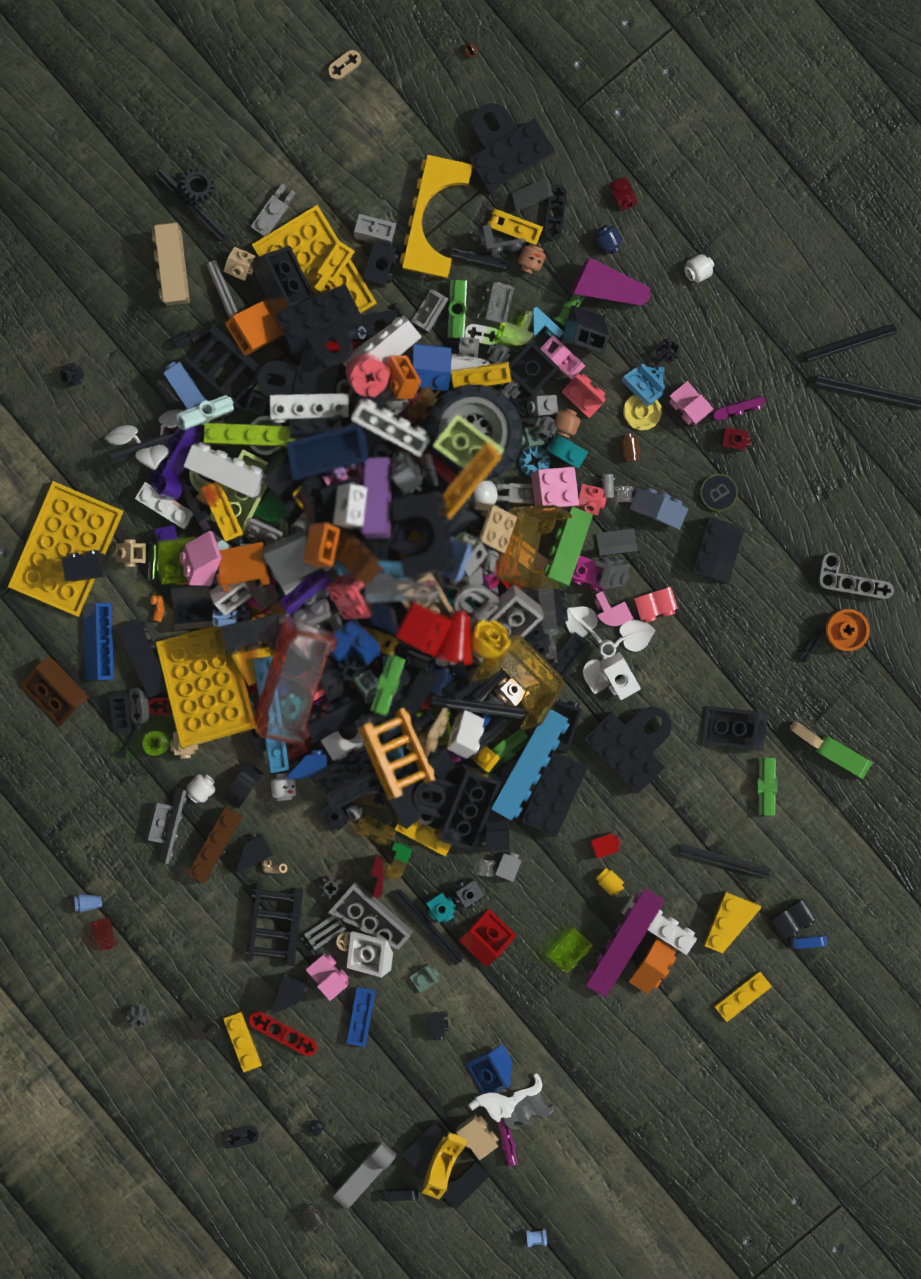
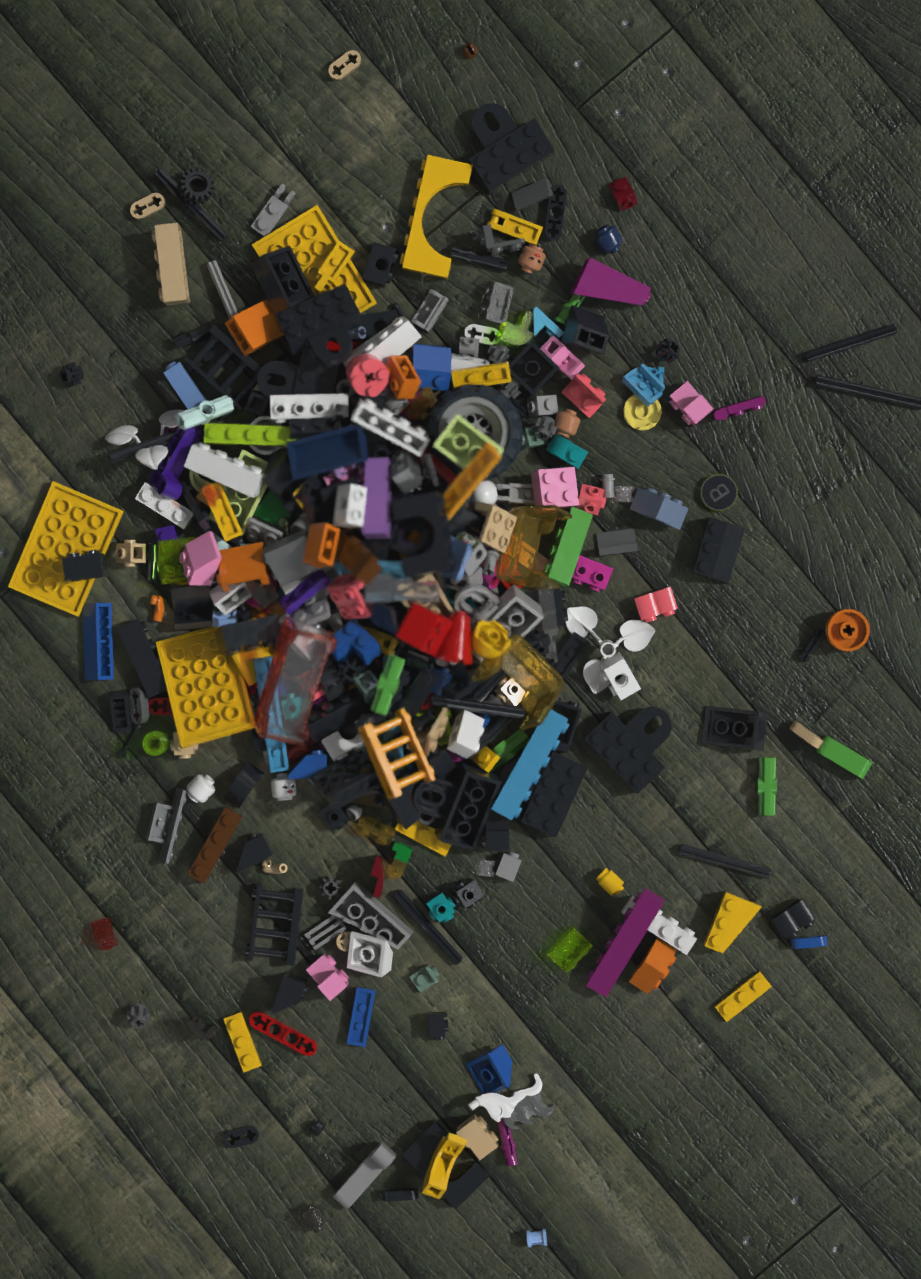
reddish brown slope [20,656,89,727] -> none
medium blue cone [74,894,102,913] -> none
tan brick [224,247,255,281] -> none
light grey hinge [354,214,396,247] -> none
bright green piece [448,280,467,339] -> none
red slope [459,909,516,967] -> none
medium azure gear [519,447,550,476] -> none
red brick [591,832,621,859] -> none
bright pink brick [594,591,633,626] -> none
dark grey bracket [595,556,630,589] -> none
reddish brown brick [619,434,641,462] -> none
white head [684,254,714,283] -> none
dark red brick [721,427,751,451] -> none
light grey beam [818,553,894,599] -> none
none -> tan beam [130,193,165,220]

